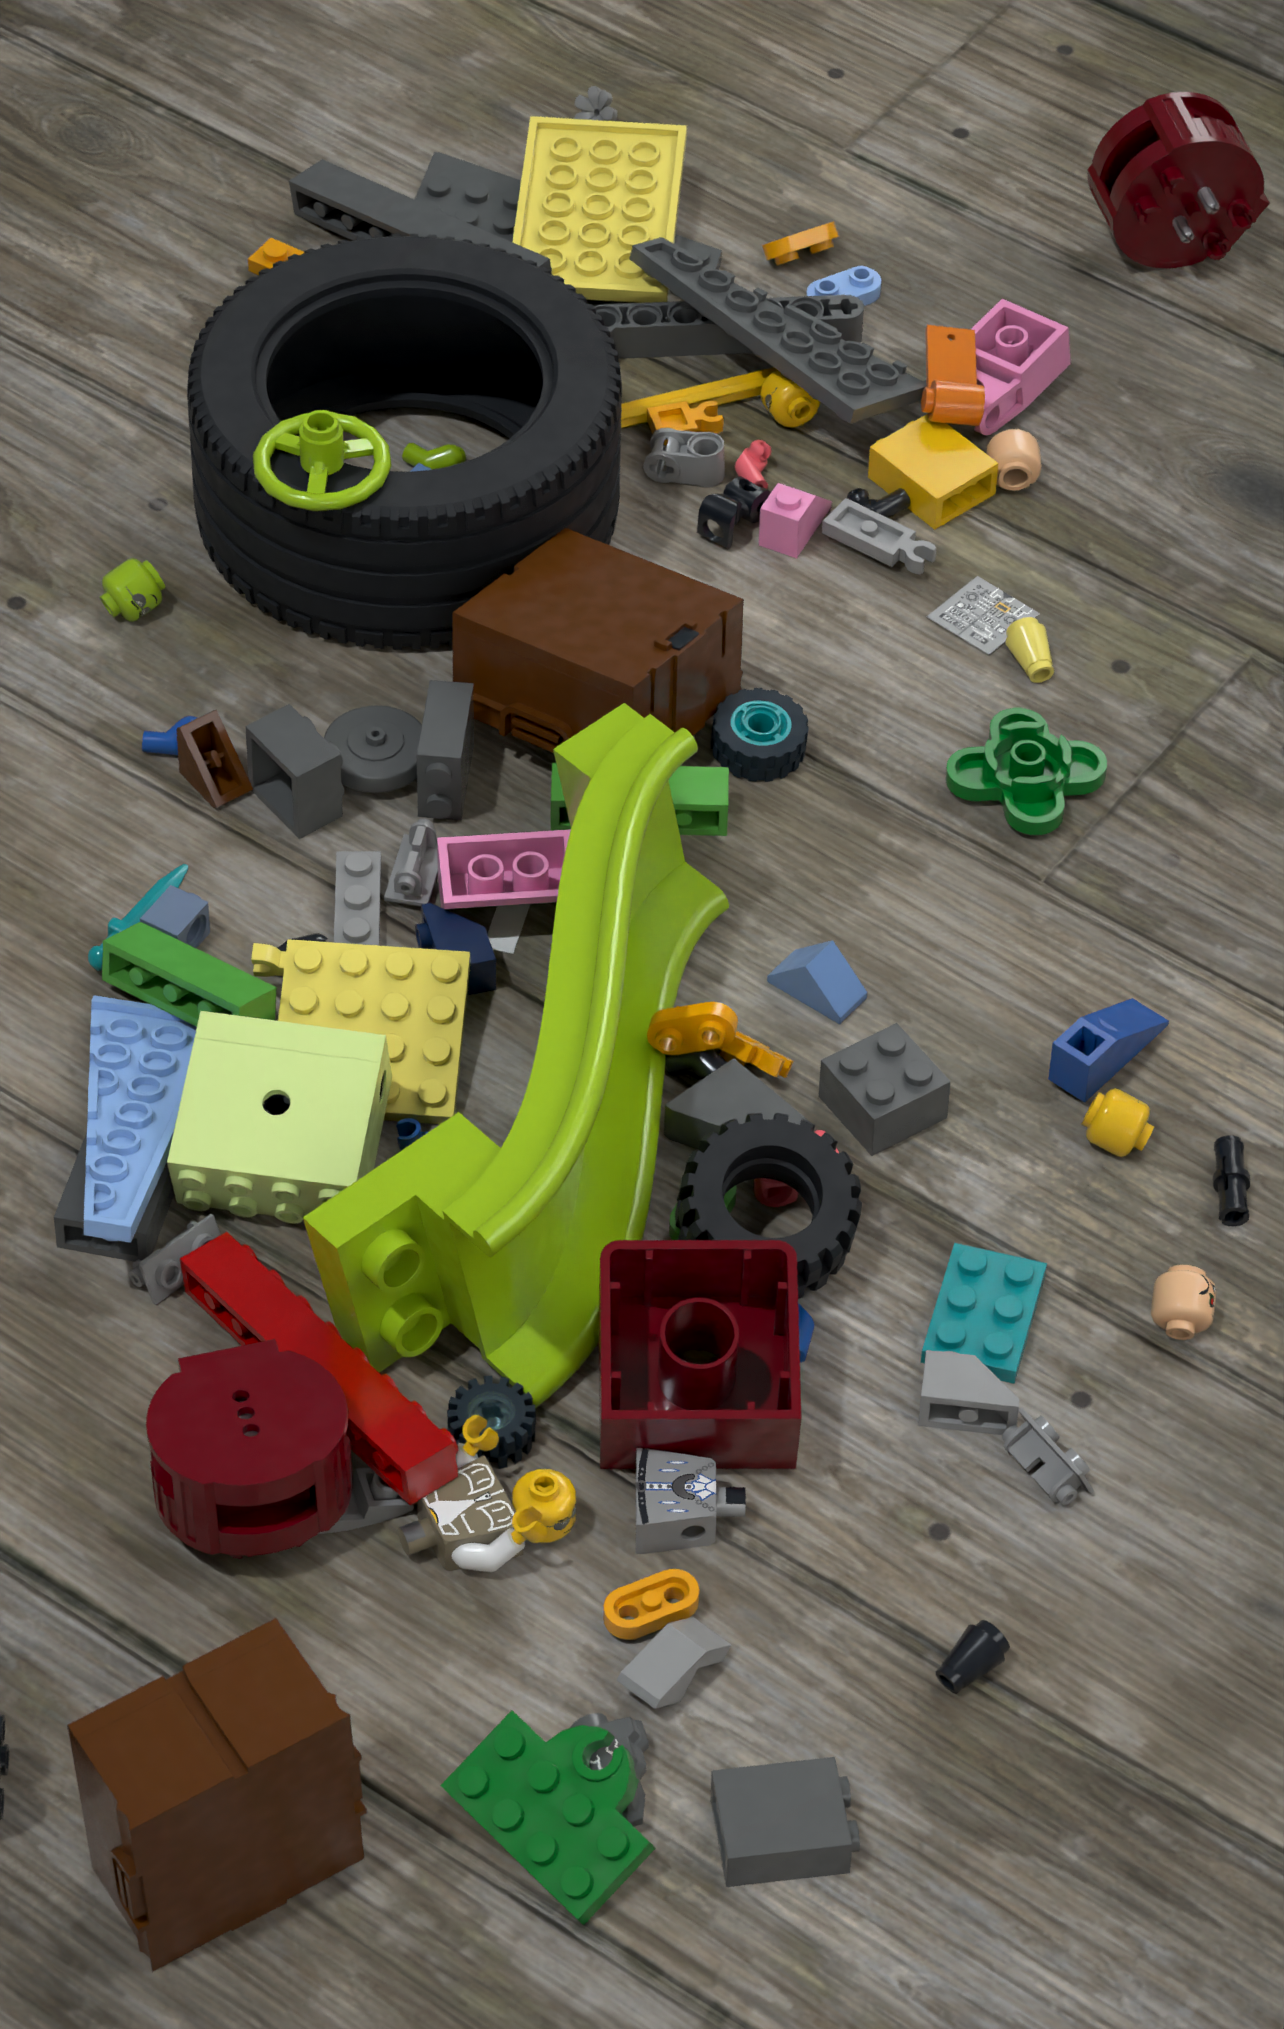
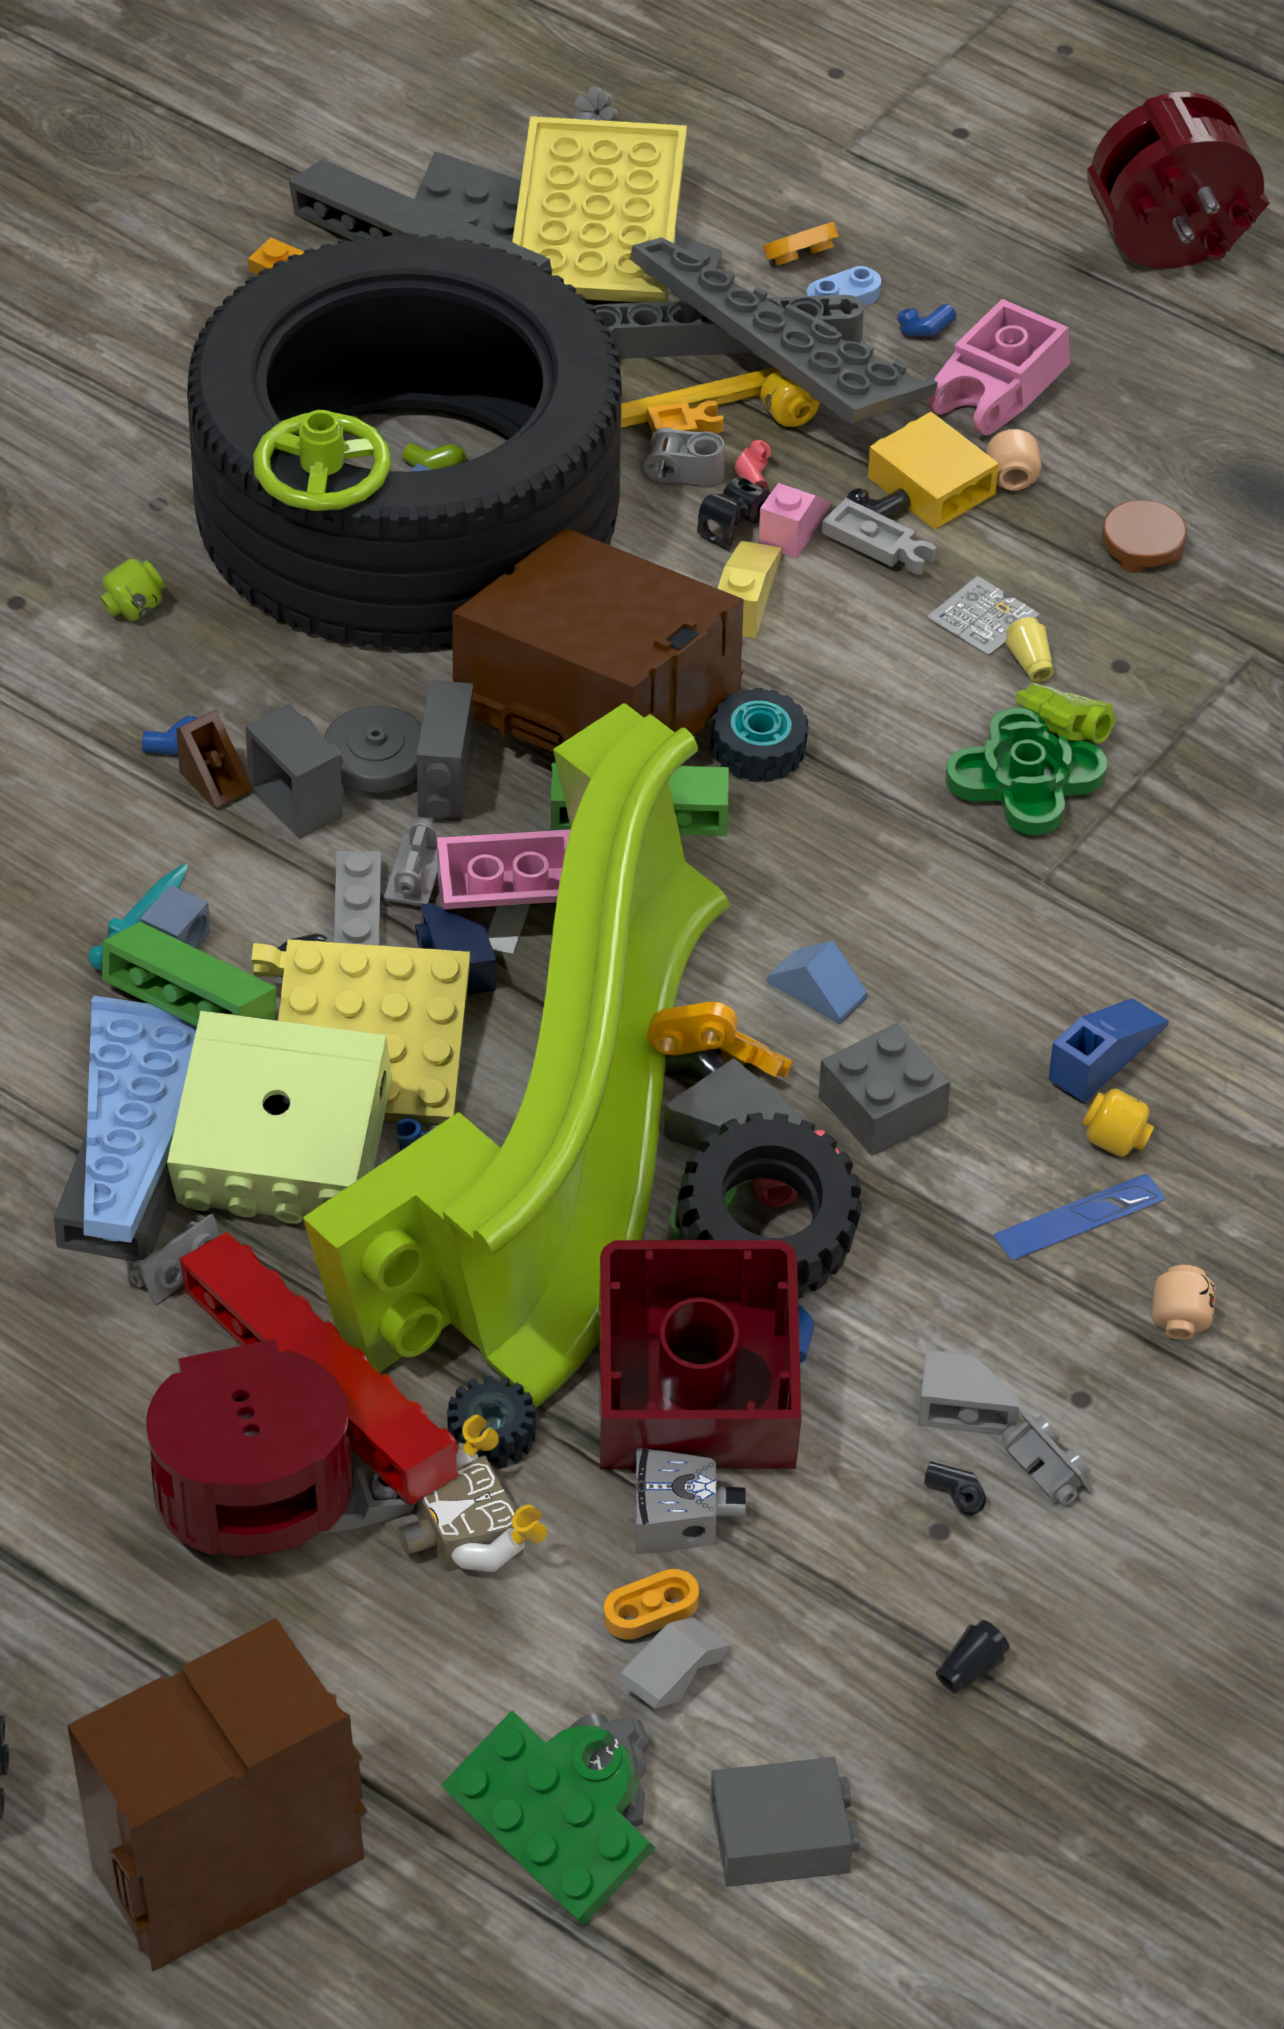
yellow head [512,1469,576,1543] -> none
orange door [921,325,985,426] -> none
teal plate [921,1243,1047,1384] -> none
black pin [1213,1135,1251,1227] -> none
none -> light yellow slope [717,541,782,639]
none -> blue arm [897,304,956,337]
none -> black arm [924,1461,986,1515]
none -> blue sticker [994,1174,1165,1260]
none -> lime rock [1015,683,1117,744]
none -> tile [1102,500,1187,573]

